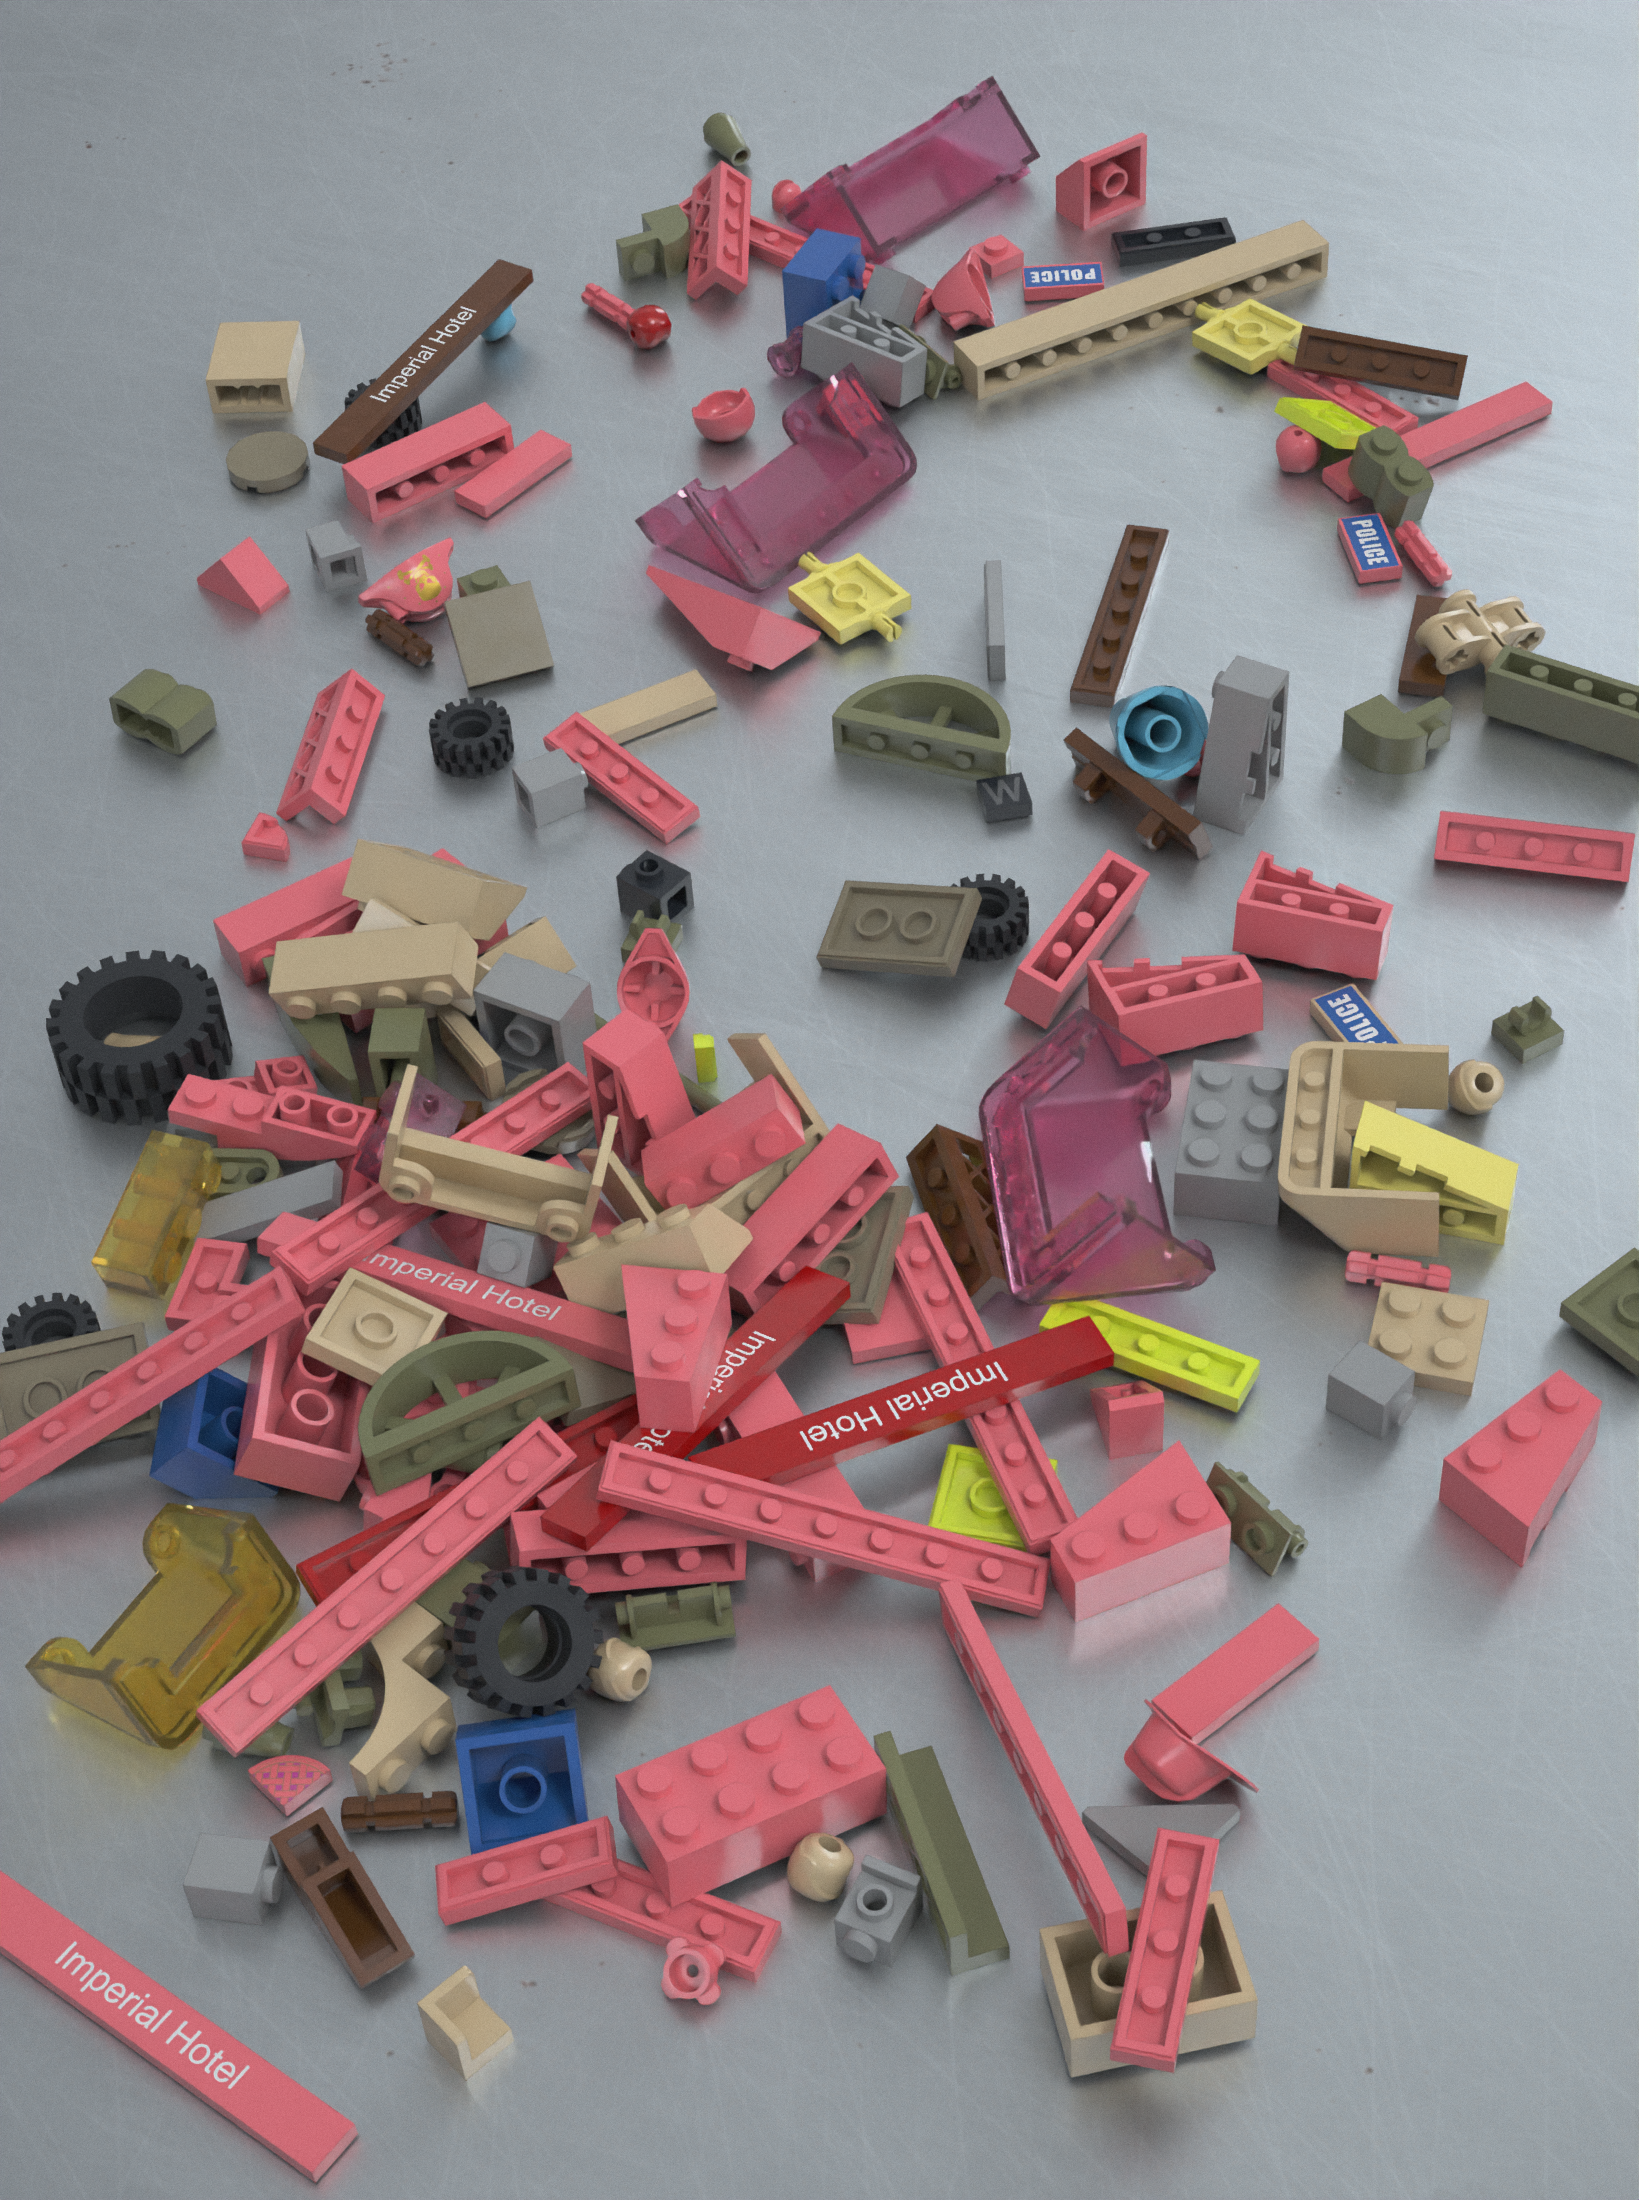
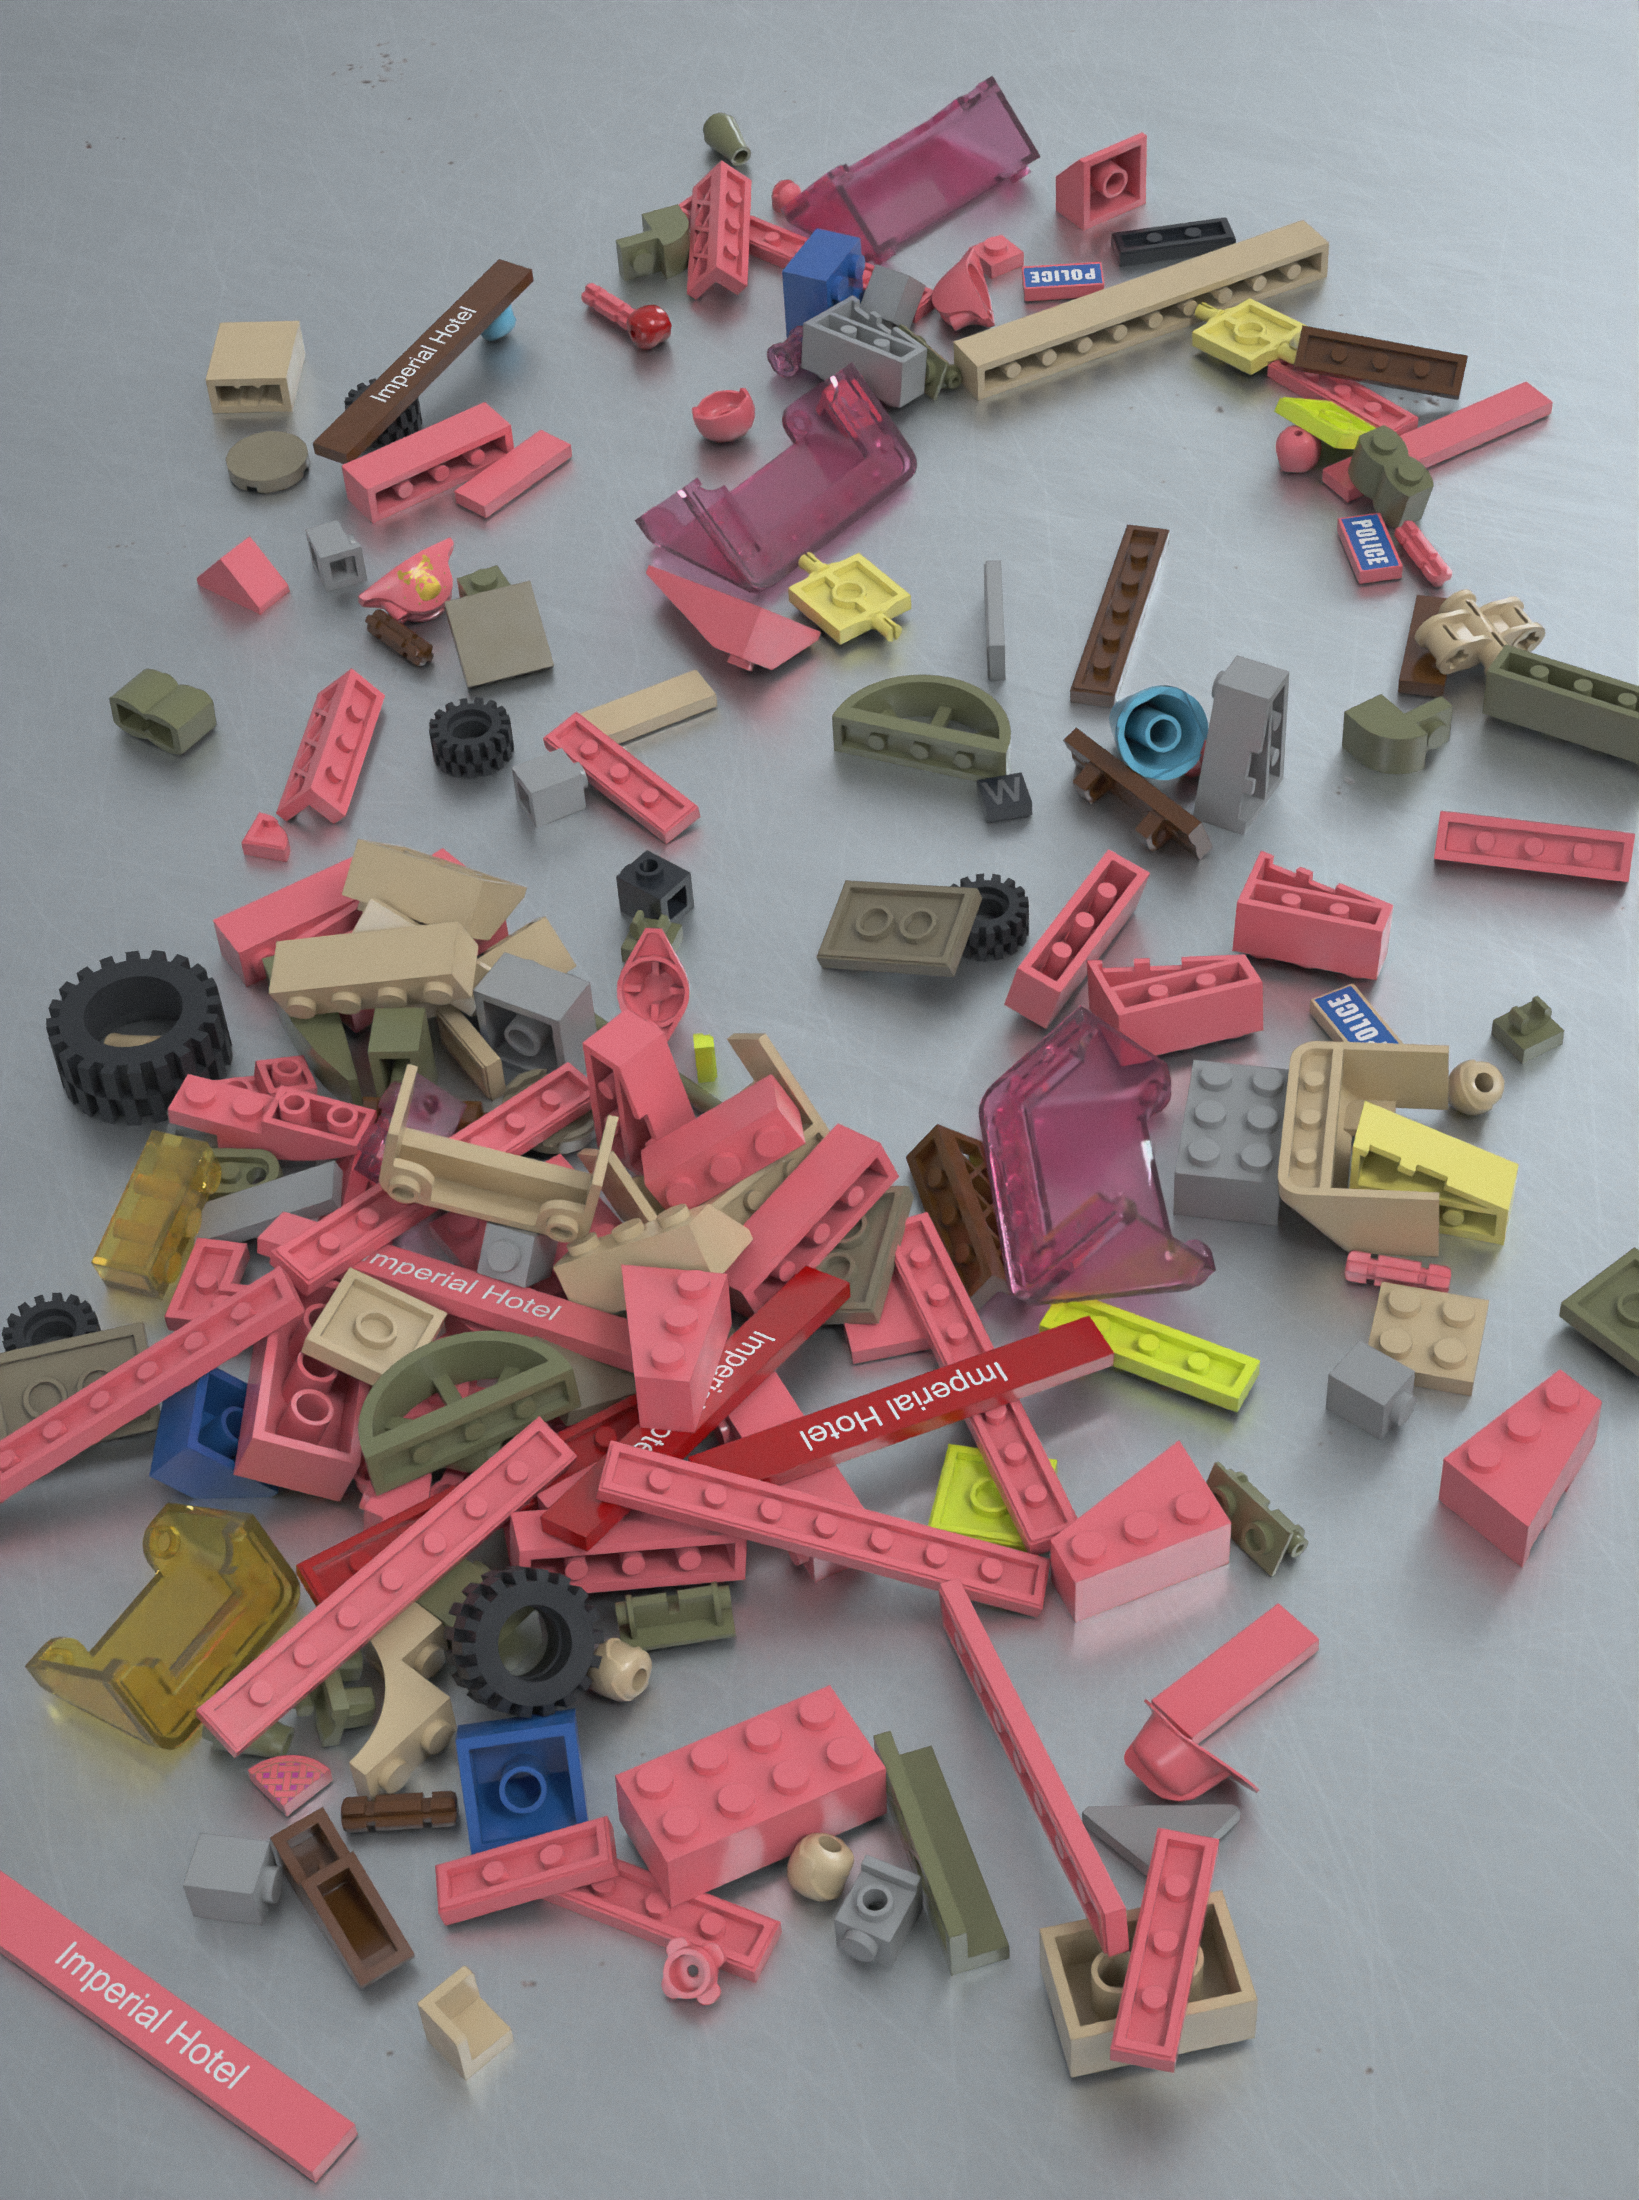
coral slope [1089,1380,1164,1460] -> none

